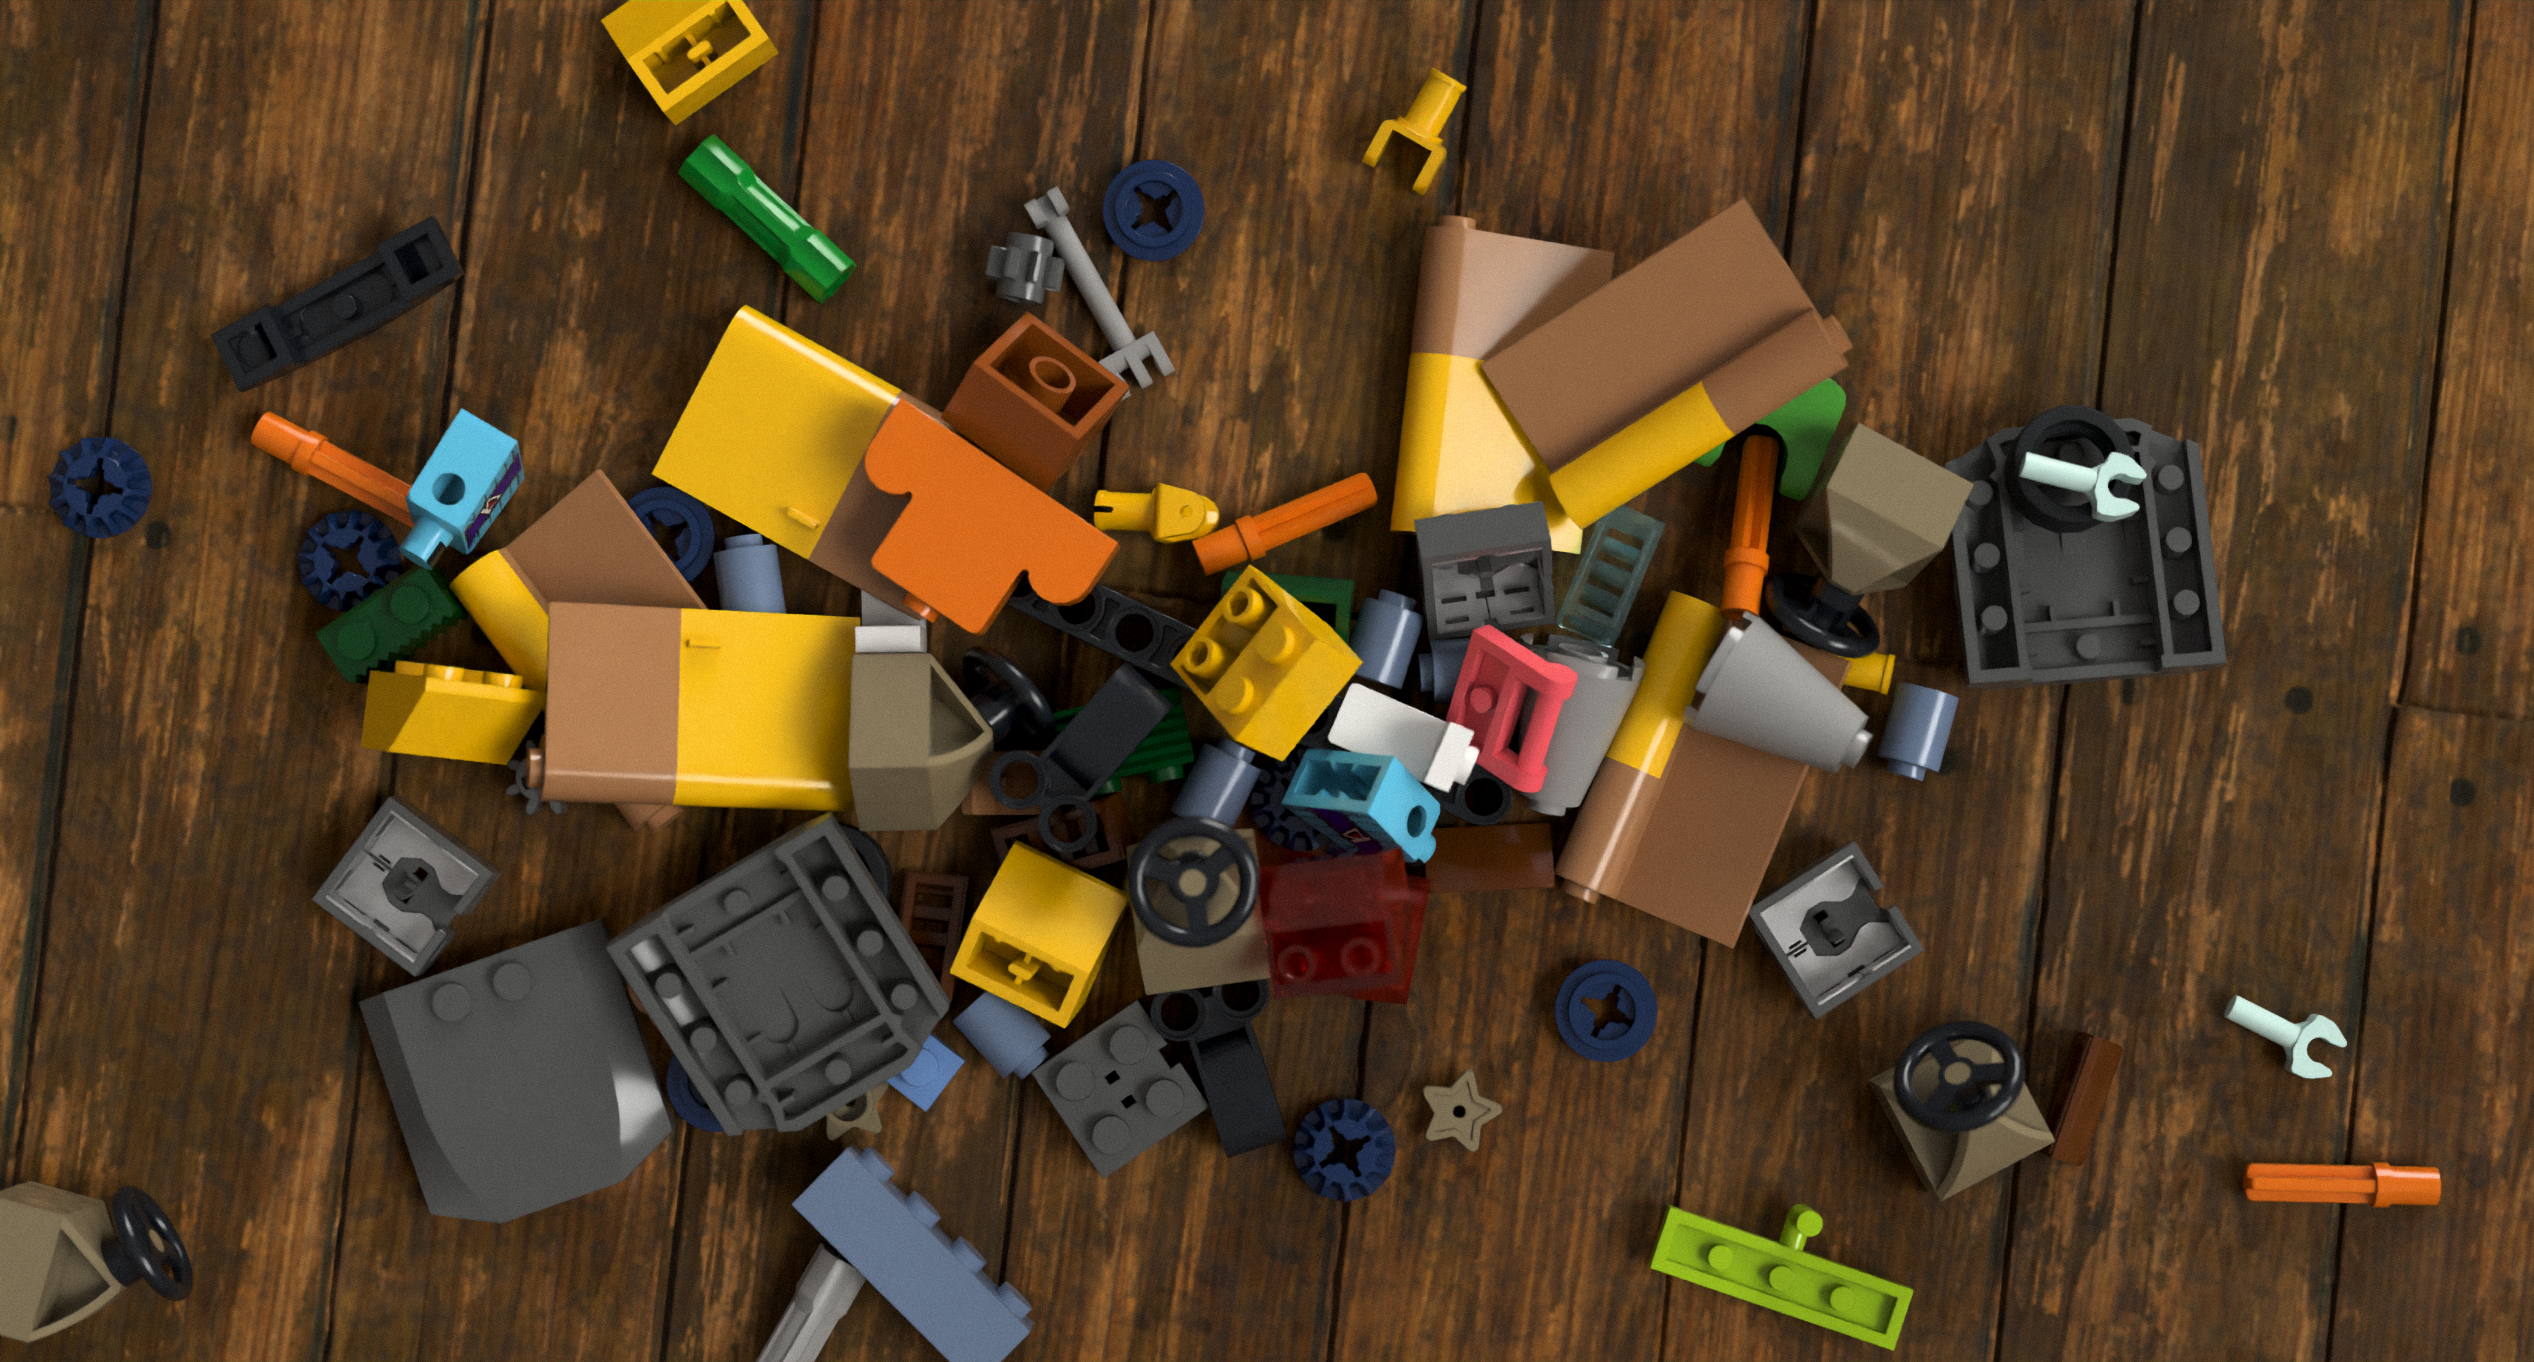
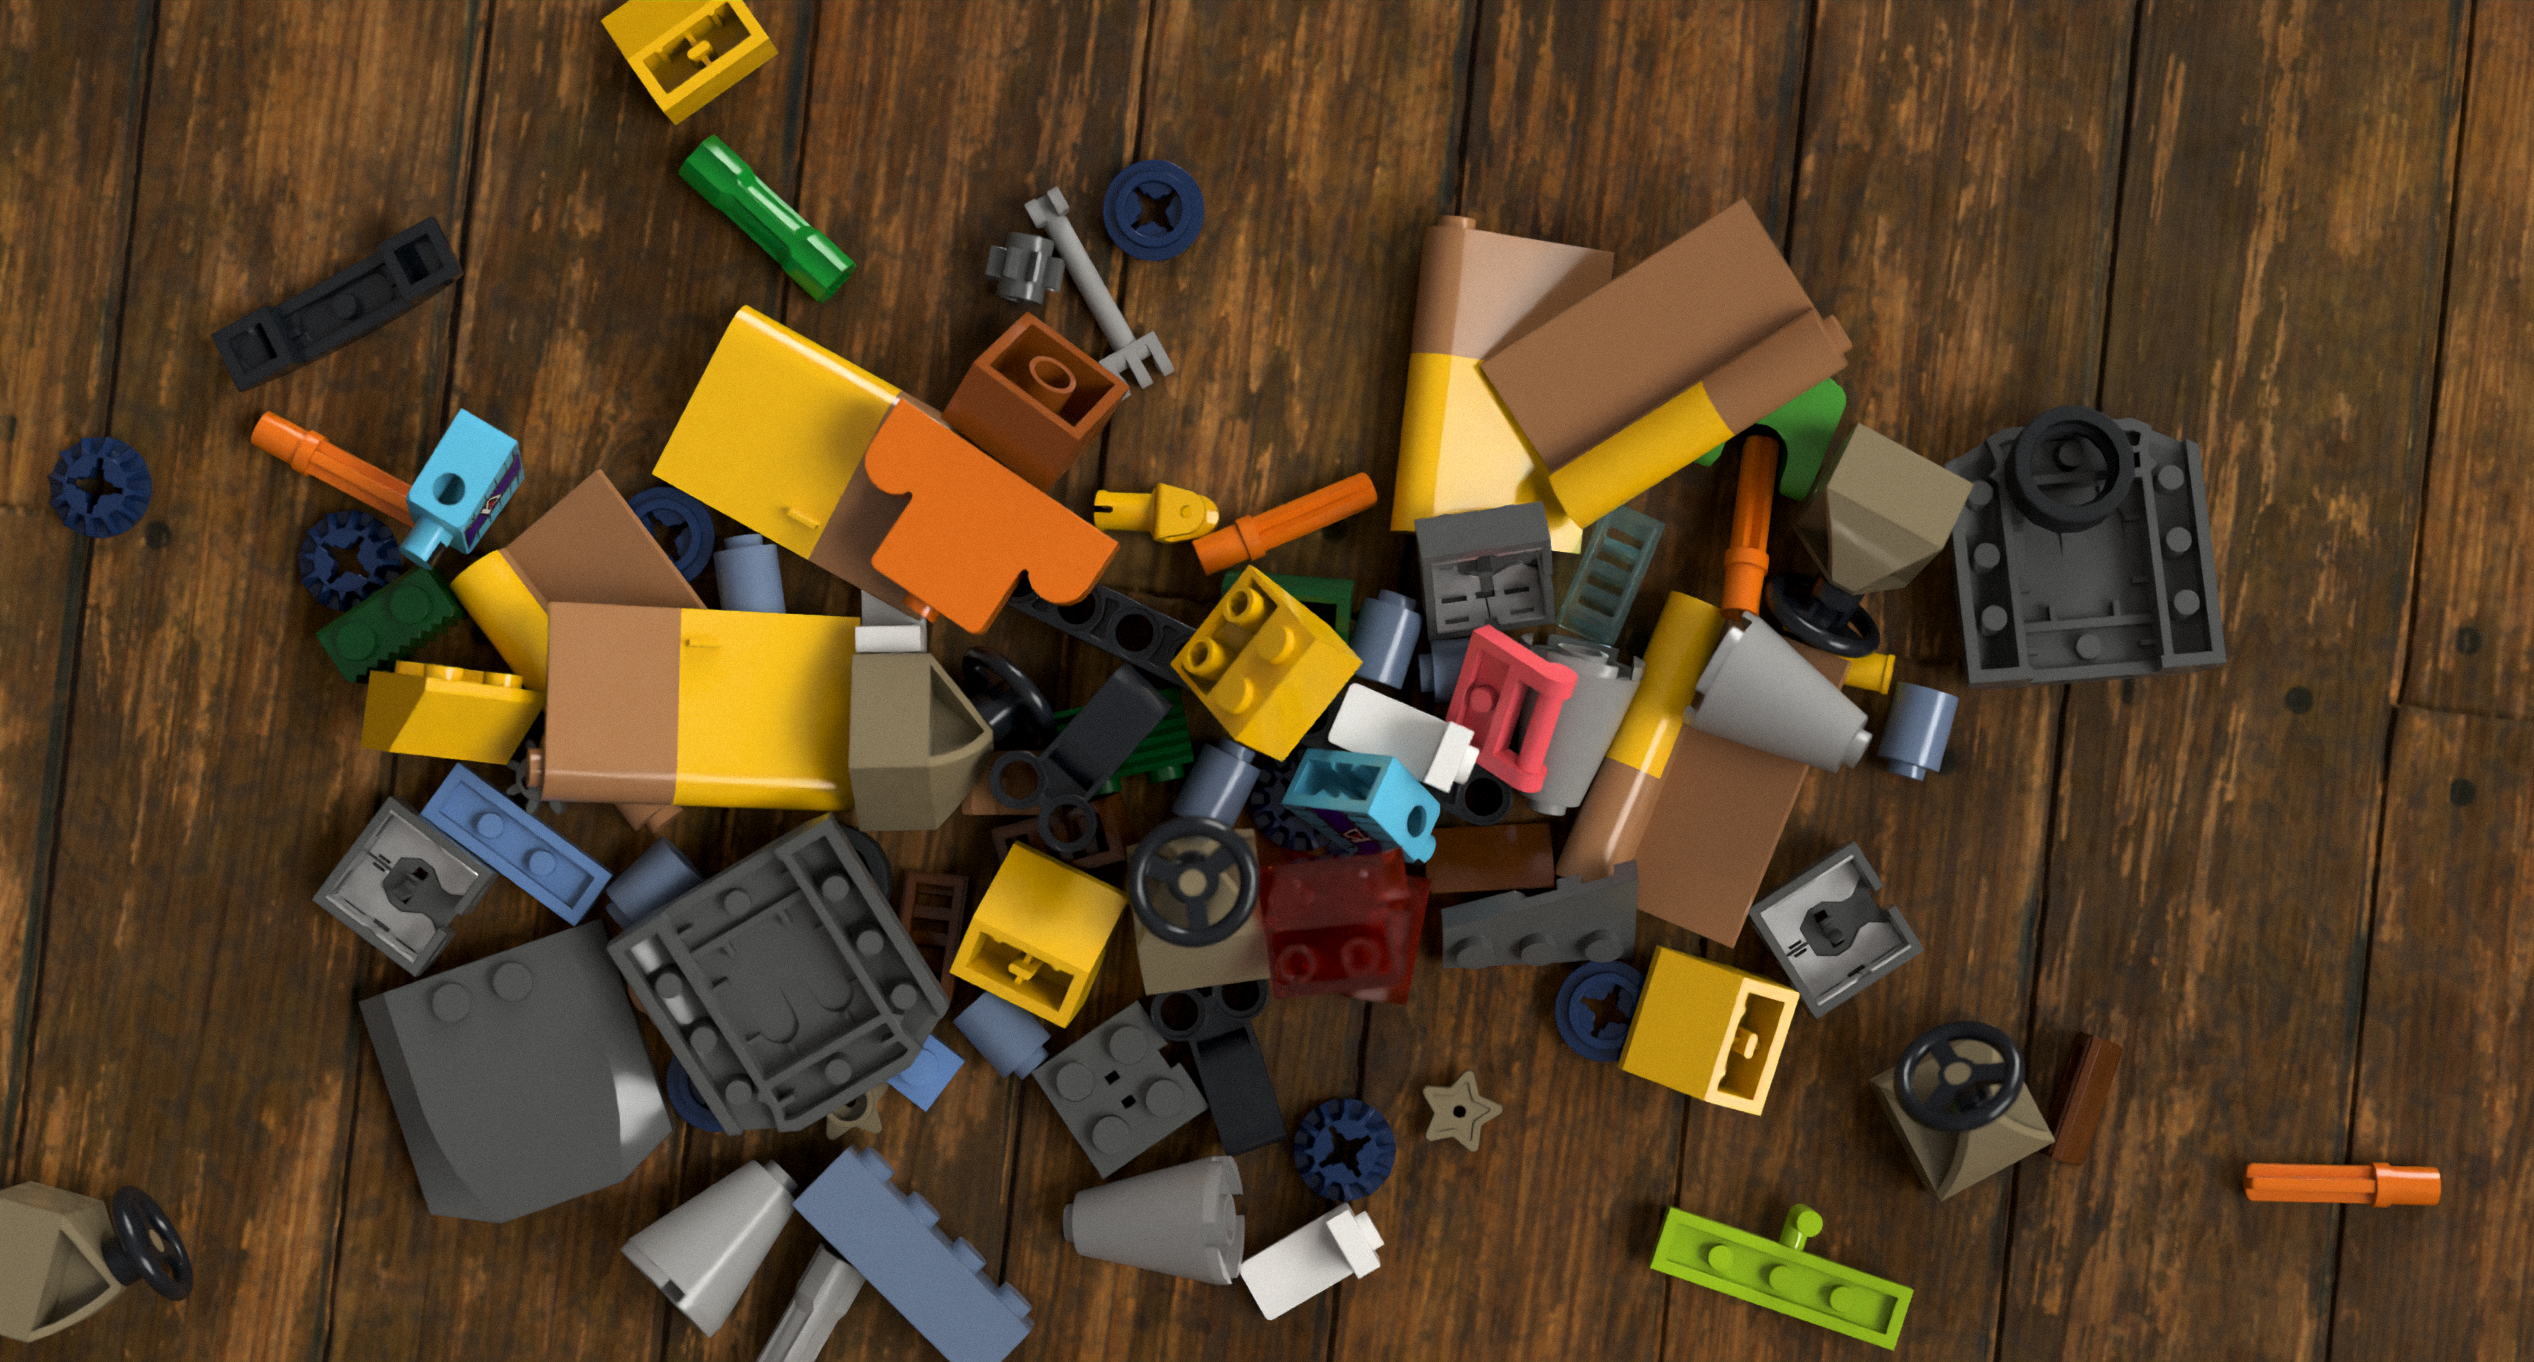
yellow piece [1362,67,1467,196] -> none
light aqua bar [2019,452,2147,522] -> none
light aqua bar [2224,995,2347,1079] -> none
none -> medium blue plate [420,762,617,927]
none -> sand blue brick [605,835,706,930]
none -> light grey cone [620,1159,798,1338]
none -> light grey cone [1063,1155,1245,1285]
none -> white bracket [1240,1202,1384,1320]
none -> dark grey wing [1441,859,1639,969]
none -> yellow slope [1617,945,1800,1116]

